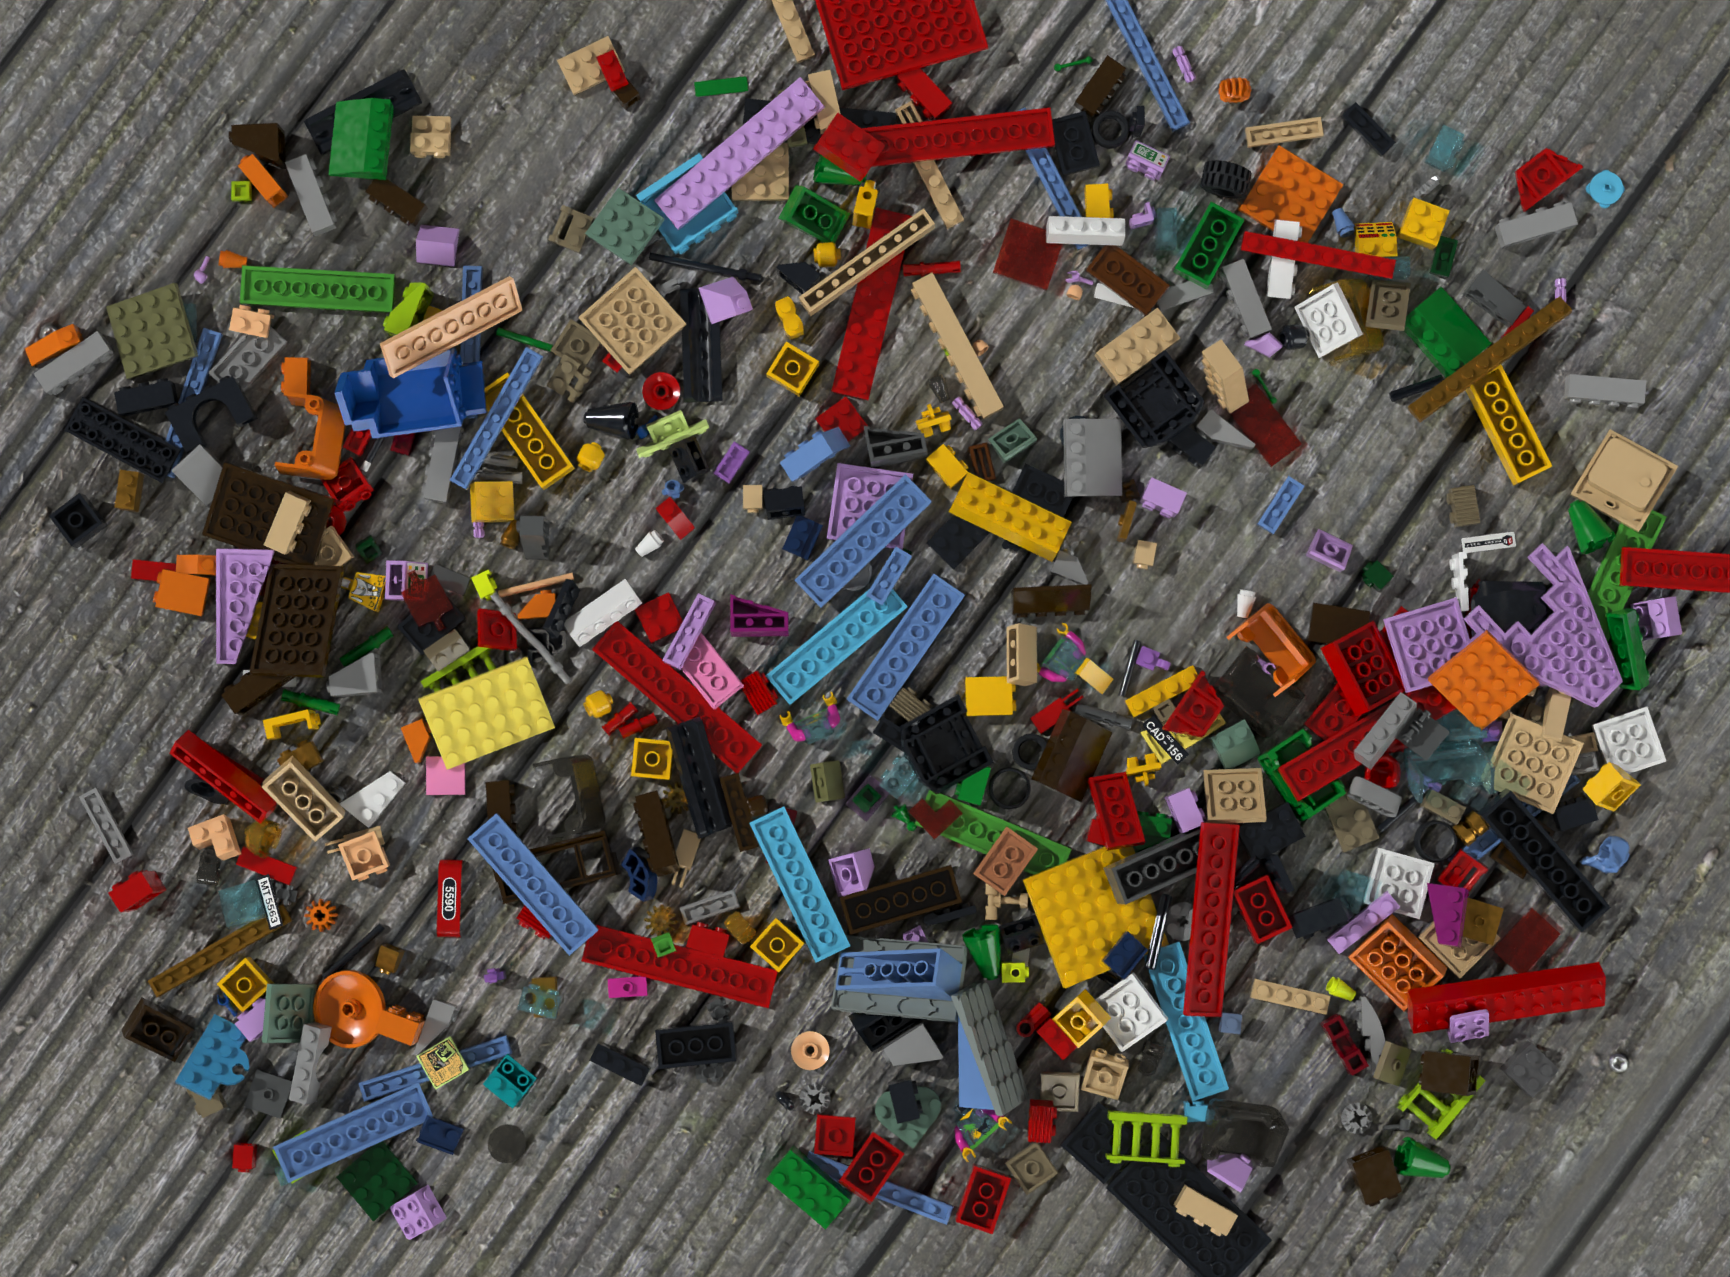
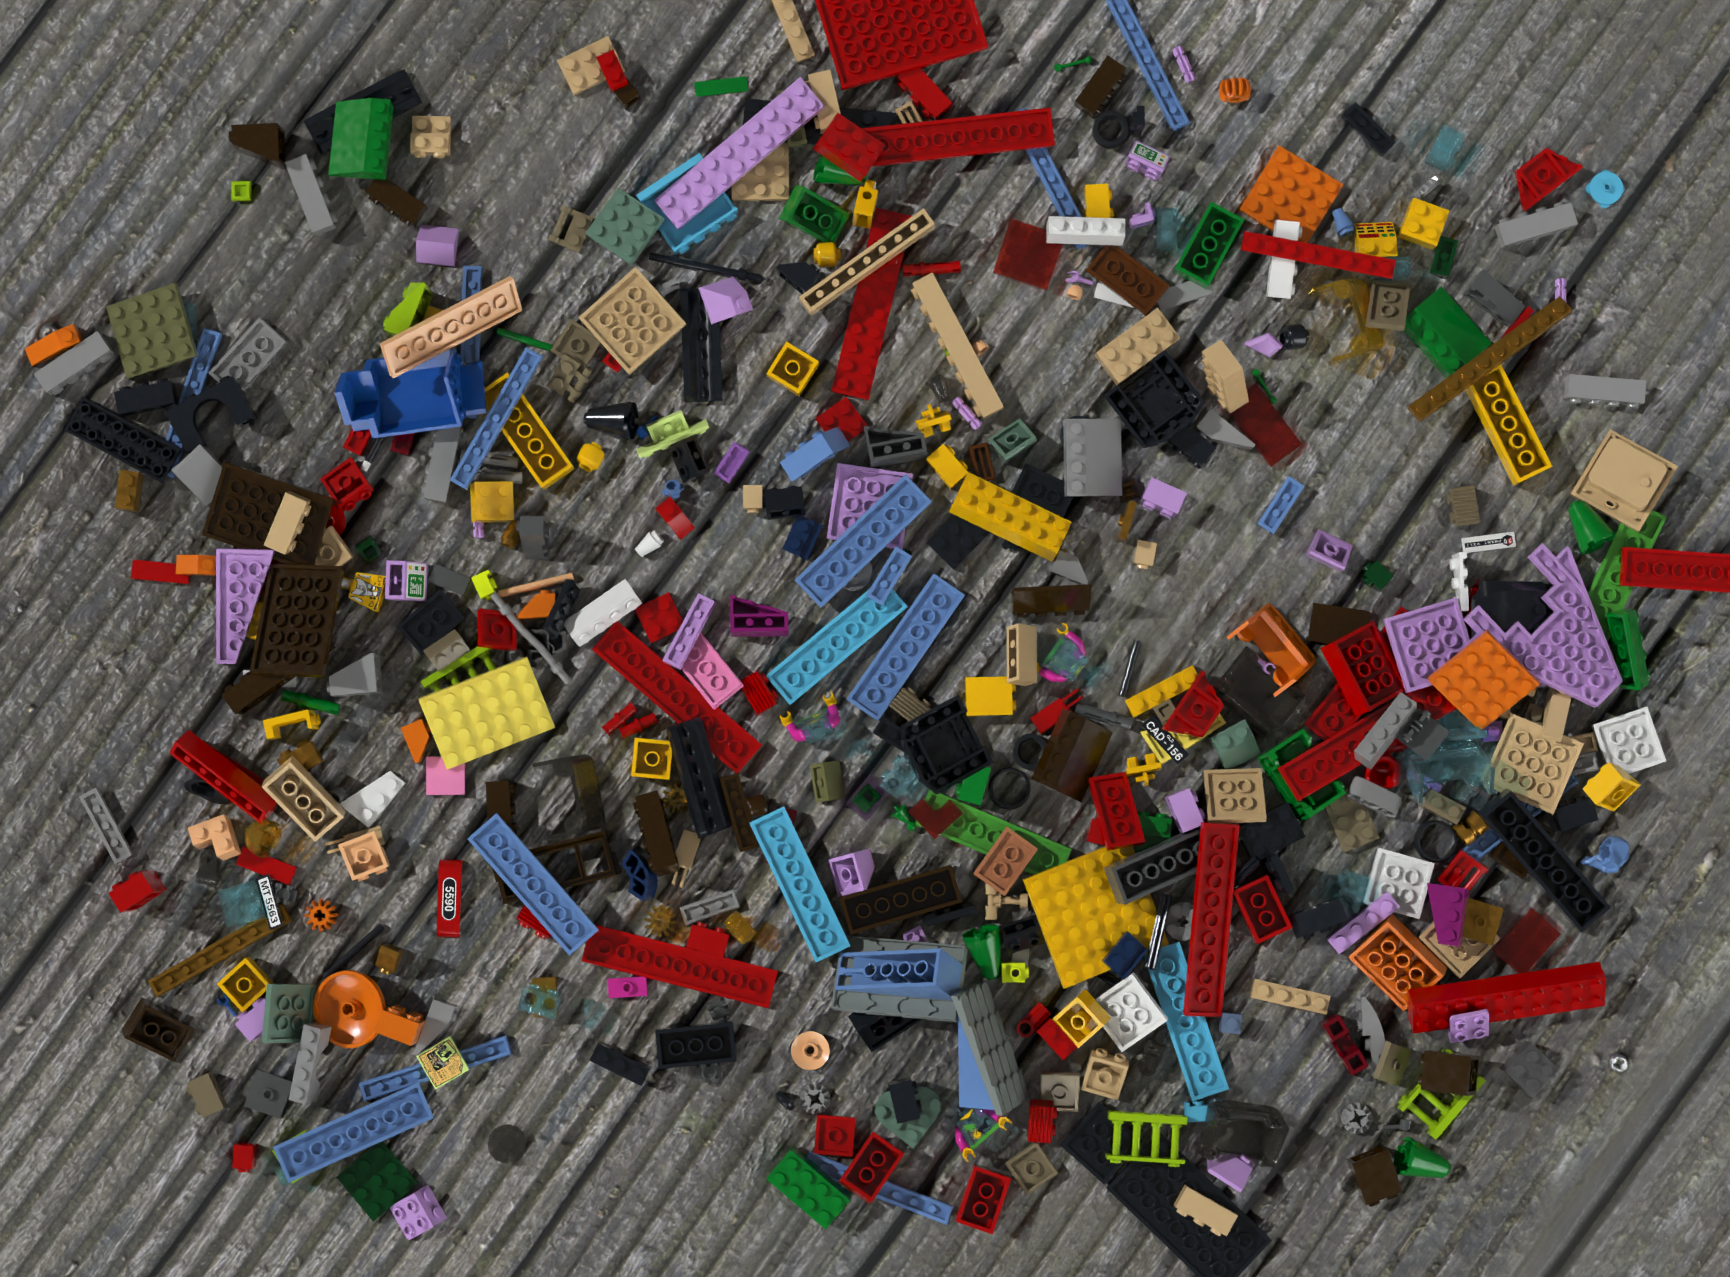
black brick [49,493,108,548] -> none
orange panel [153,569,211,616] -> none
dark azure plate [175,1014,249,1100] -> none
lavender hand [194,256,210,284] -> none
orange cone [218,250,248,268] -> none
light nougat bracket [229,305,274,338] -> none
orange brick [238,154,289,208] -> none
bright green plate [240,266,396,313] -> none
orange windscreen [275,392,346,480] -> none
orange brick [281,357,311,398] -> none
green pin [339,626,394,667] -> none
clear red plate [400,570,453,631] -> none
dark blue plate [416,1115,464,1155] -> none
teal slope [483,1054,537,1109] -> none
medium lavender plate [484,968,506,984] -> none
yellow head [583,690,614,718] -> none
red dish [642,372,680,410] -> none
bright green plate [651,932,676,957] -> none
yellow brick [750,917,805,972] -> none
yellow brick [775,296,804,340] -> none
light grey slope [882,1022,943,1066] -> none
tan plate [913,160,964,229] -> none
black plate [1052,111,1100,176] -> none
yellow tile [1075,657,1114,695] -> none
medium lavender plate [1135,646,1171,671] -> none
black tyre [1200,160,1252,199] -> none
light grey brick [1219,259,1272,340] -> none
white cone [1237,589,1256,618] -> none
tan plate [1245,117,1324,148] -> none
white plate [1294,282,1363,358] -> none
neon yellow cone [1326,977,1356,1001] -> none
black bar [1377,789,1425,833] -> none
black axle [1389,375,1444,402] -> none
lavender slope [1630,596,1682,641] -> none

